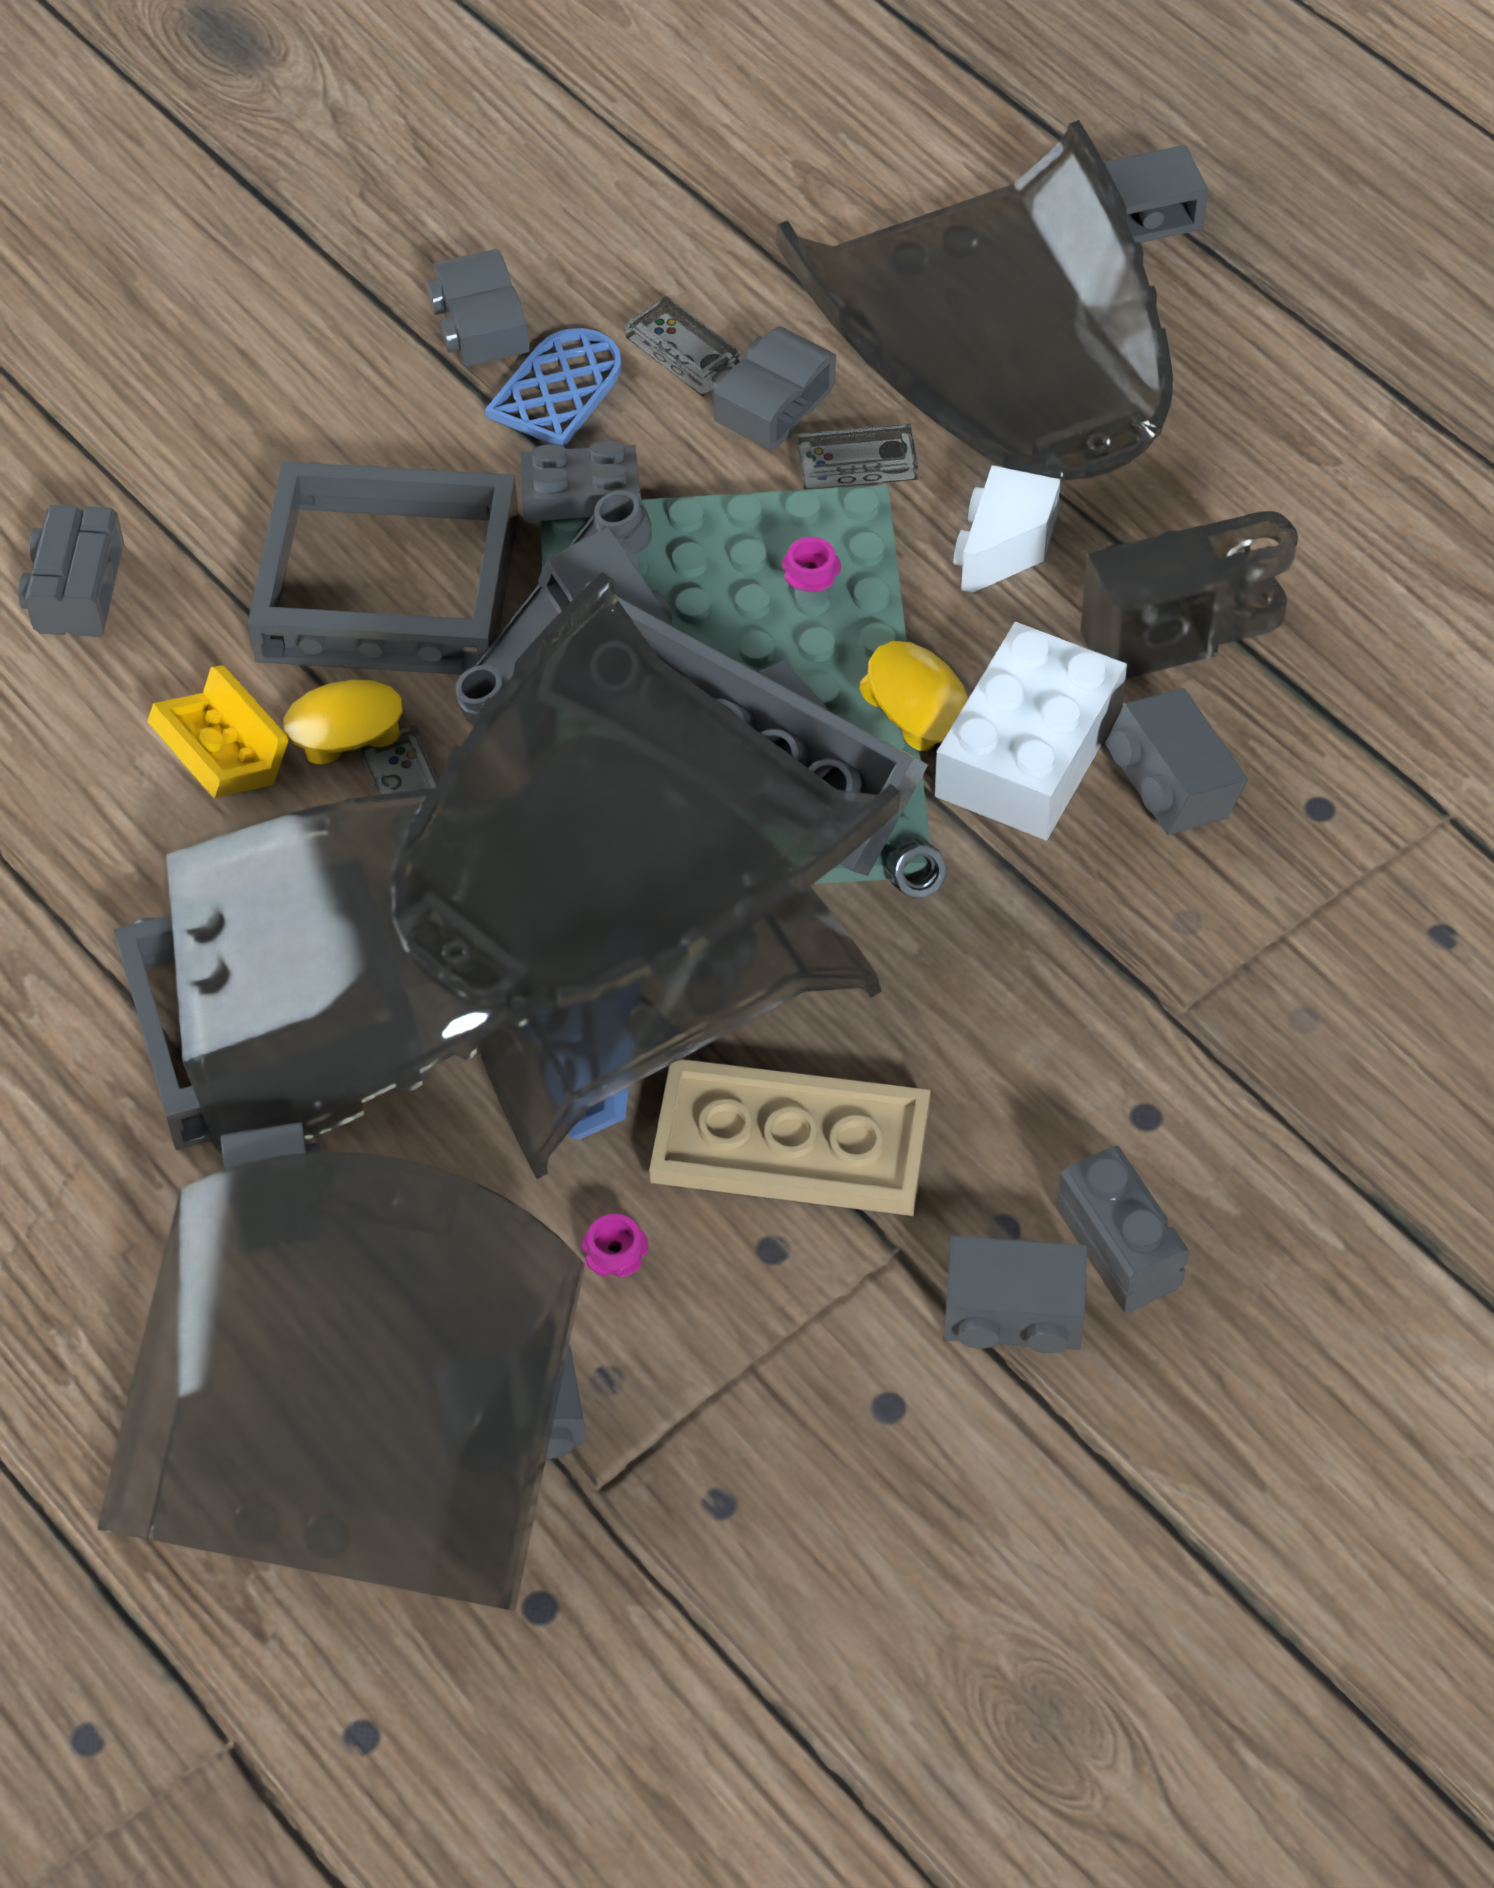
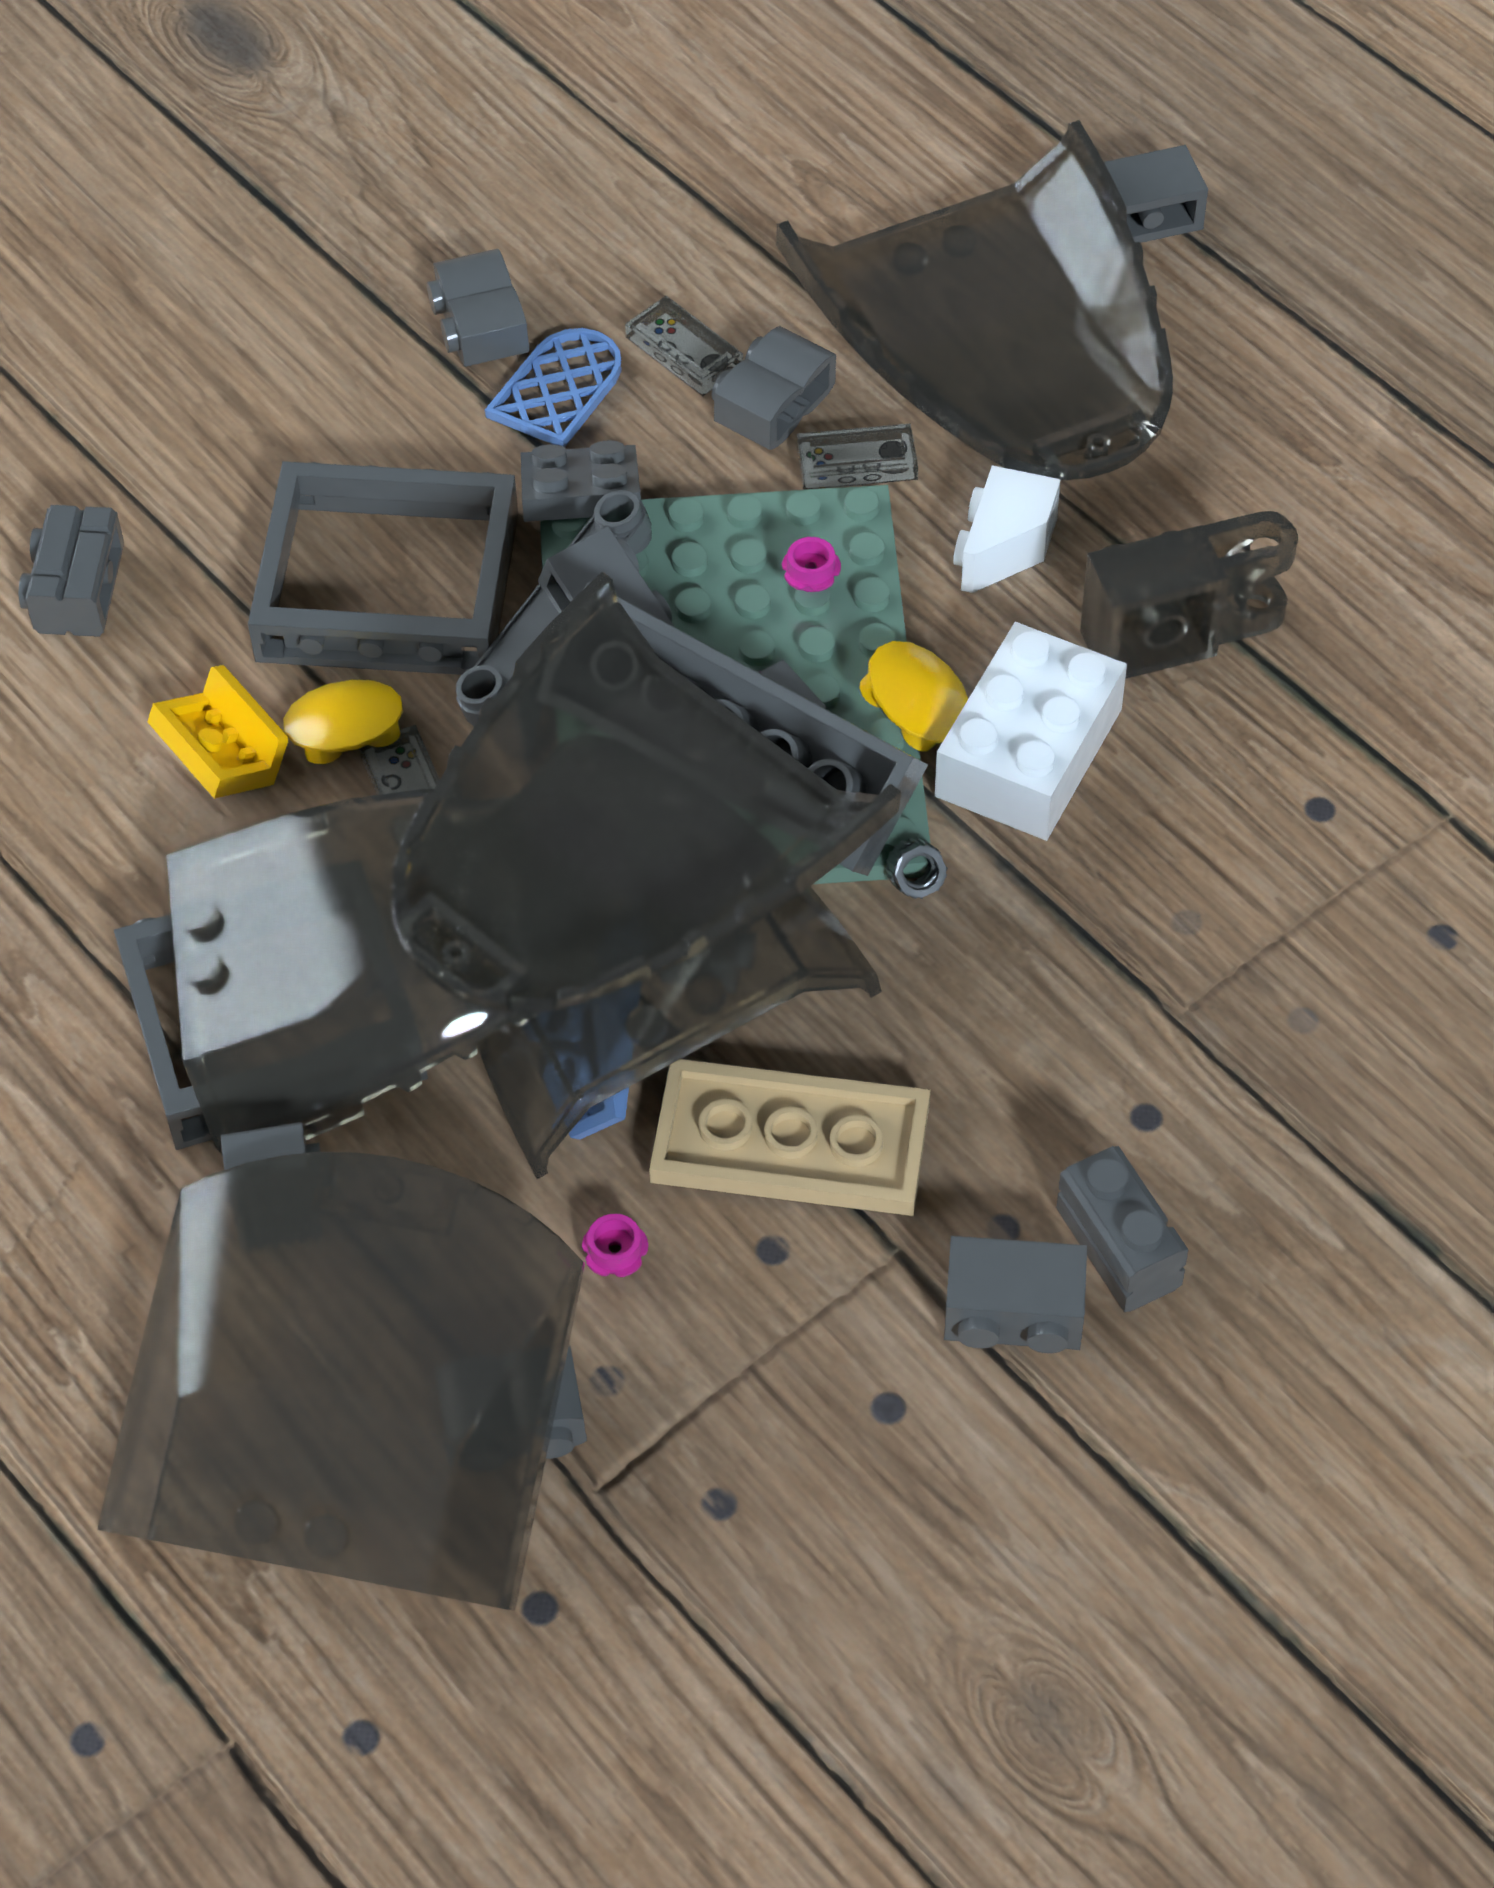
dark grey brick [1105,688,1249,835] -> none

